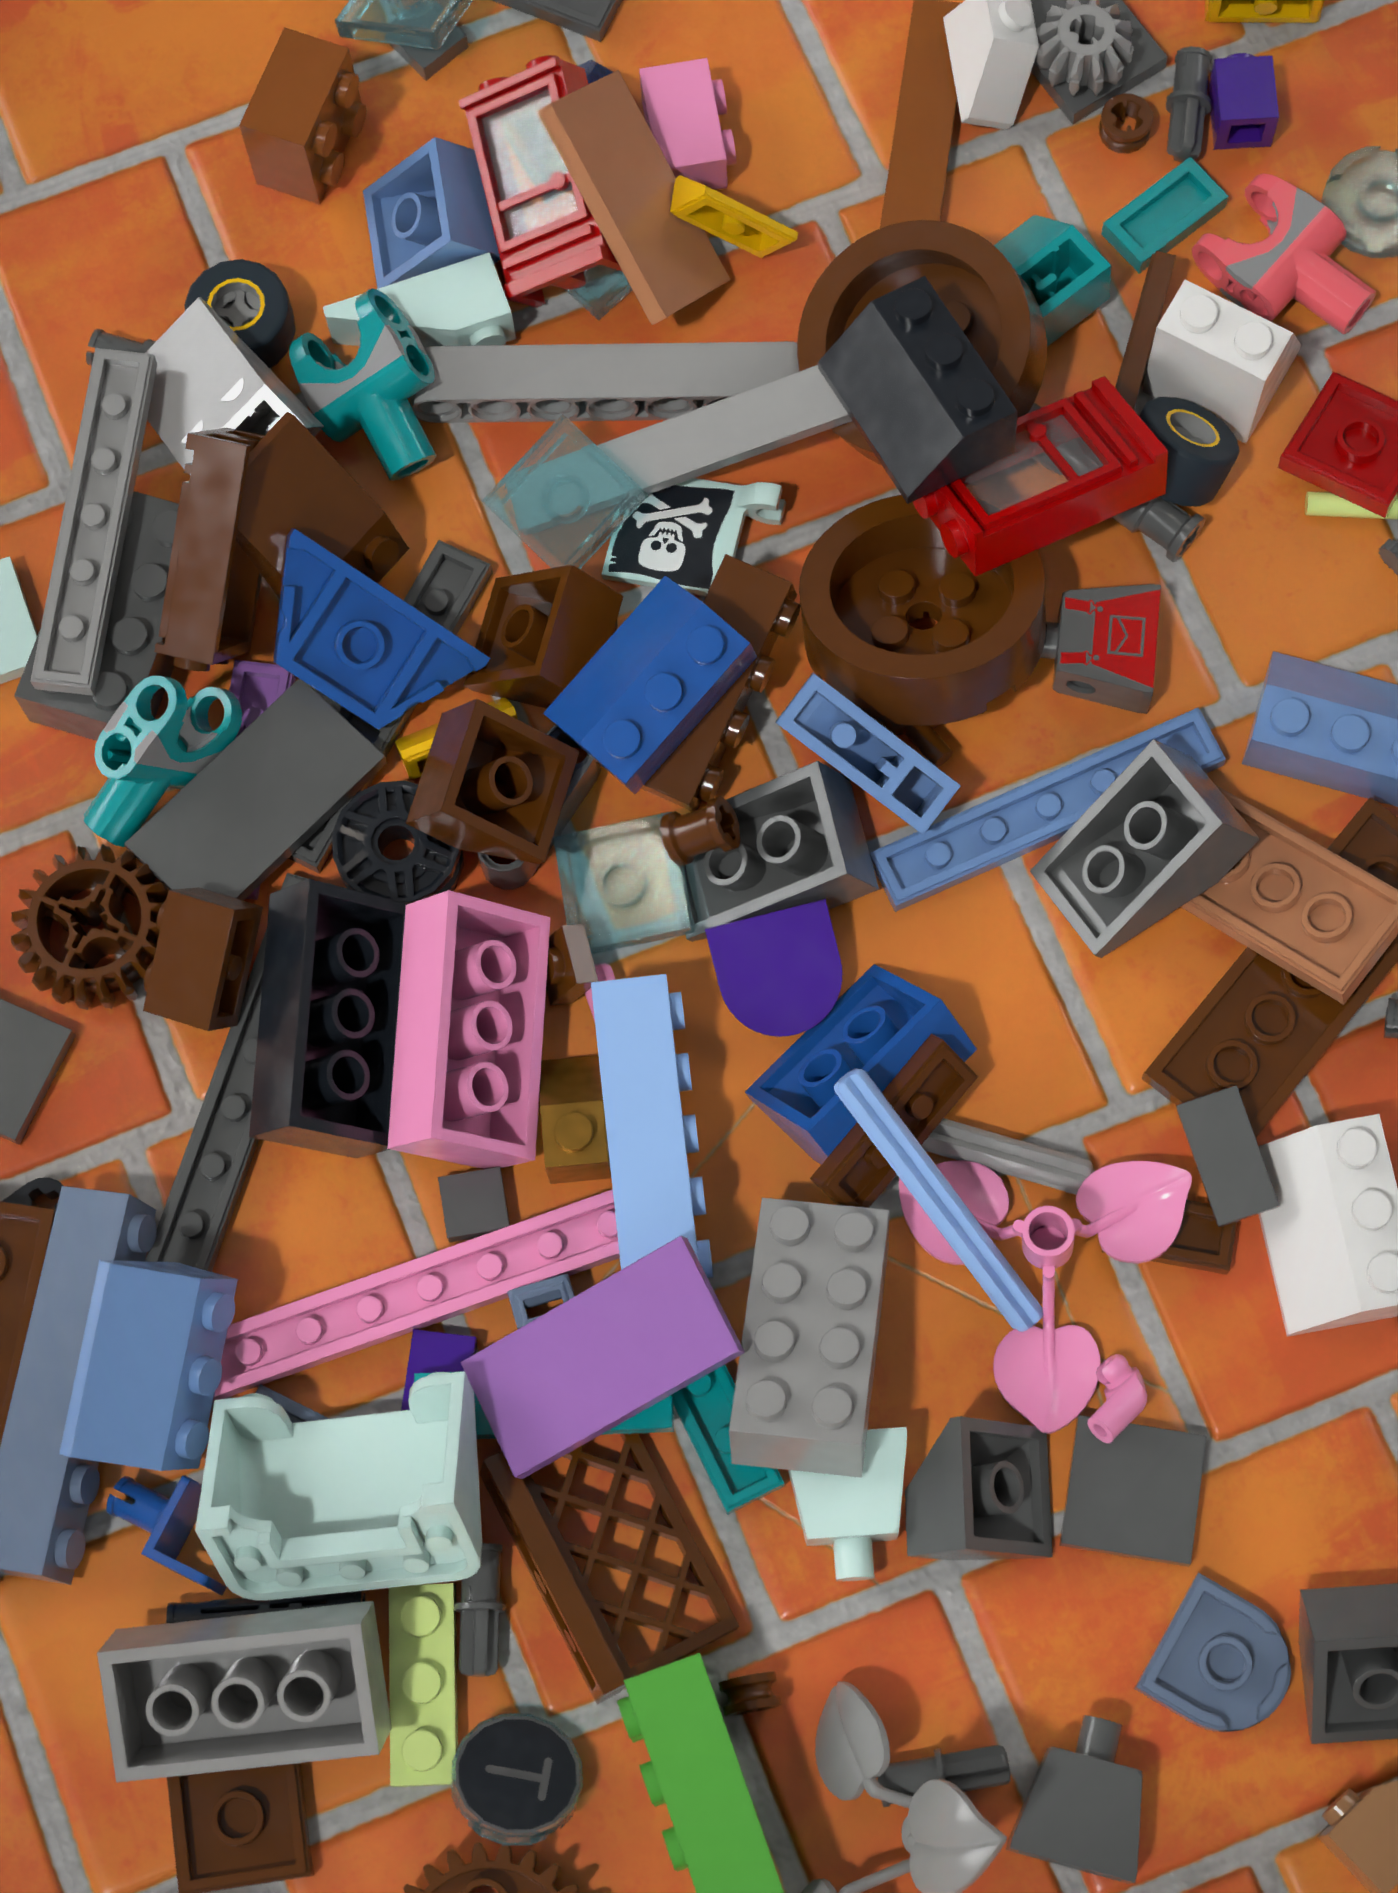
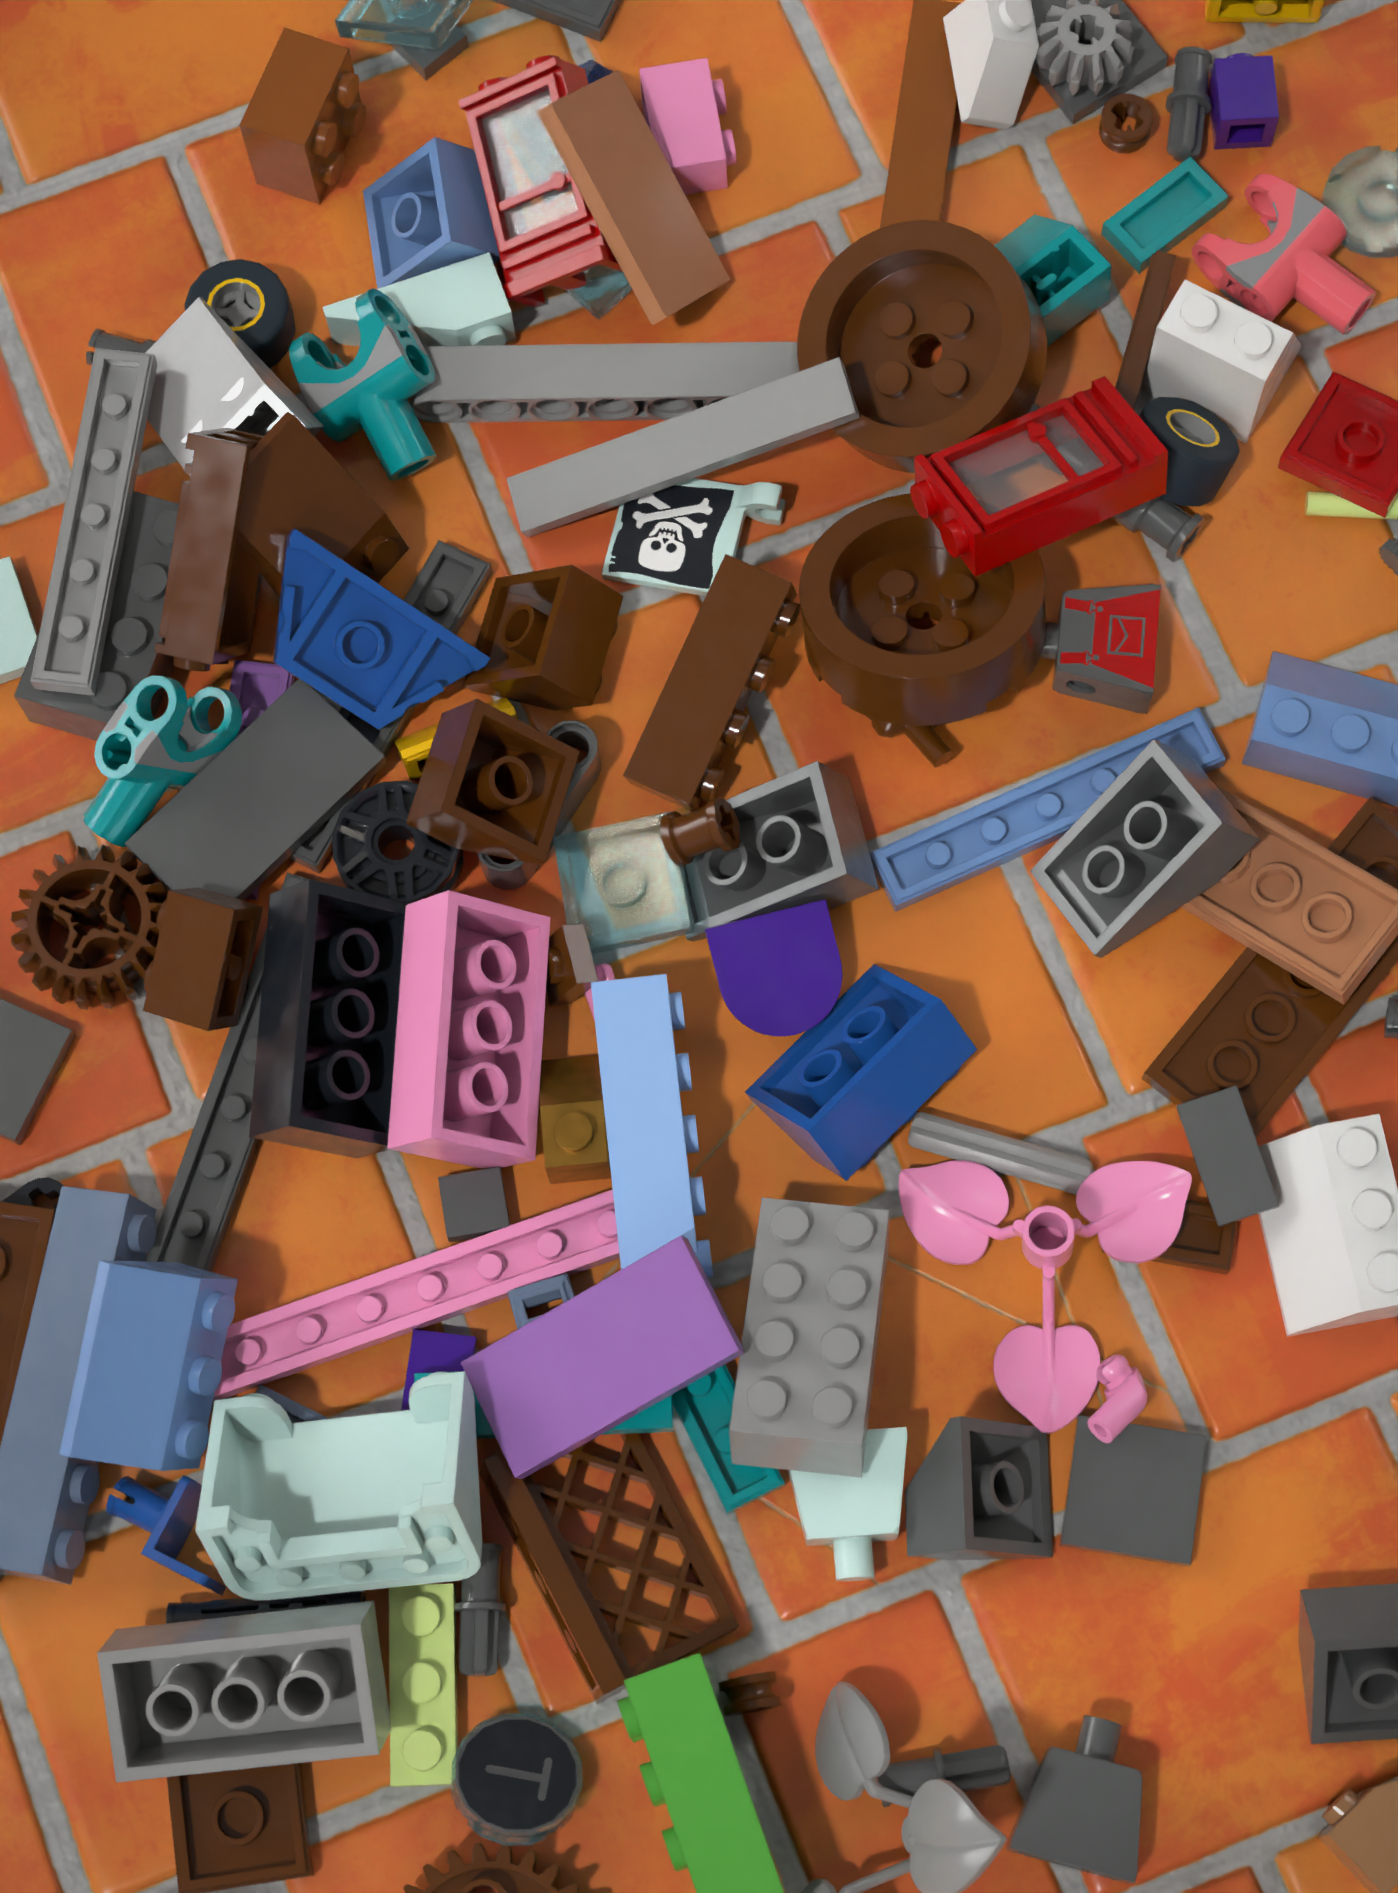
clear light blue tile [482,414,649,569] -> none
blue slope [543,576,757,794] -> none
yellow slope [670,175,798,258] -> none
medium blue slope [775,673,961,835] -> none
reddish brown tile [810,1034,978,1208] -> none
black slope [818,276,1018,504] -> none
light blue axle [834,1068,1043,1332] -> none
sand blue tile [1134,1573,1291,1732] -> none

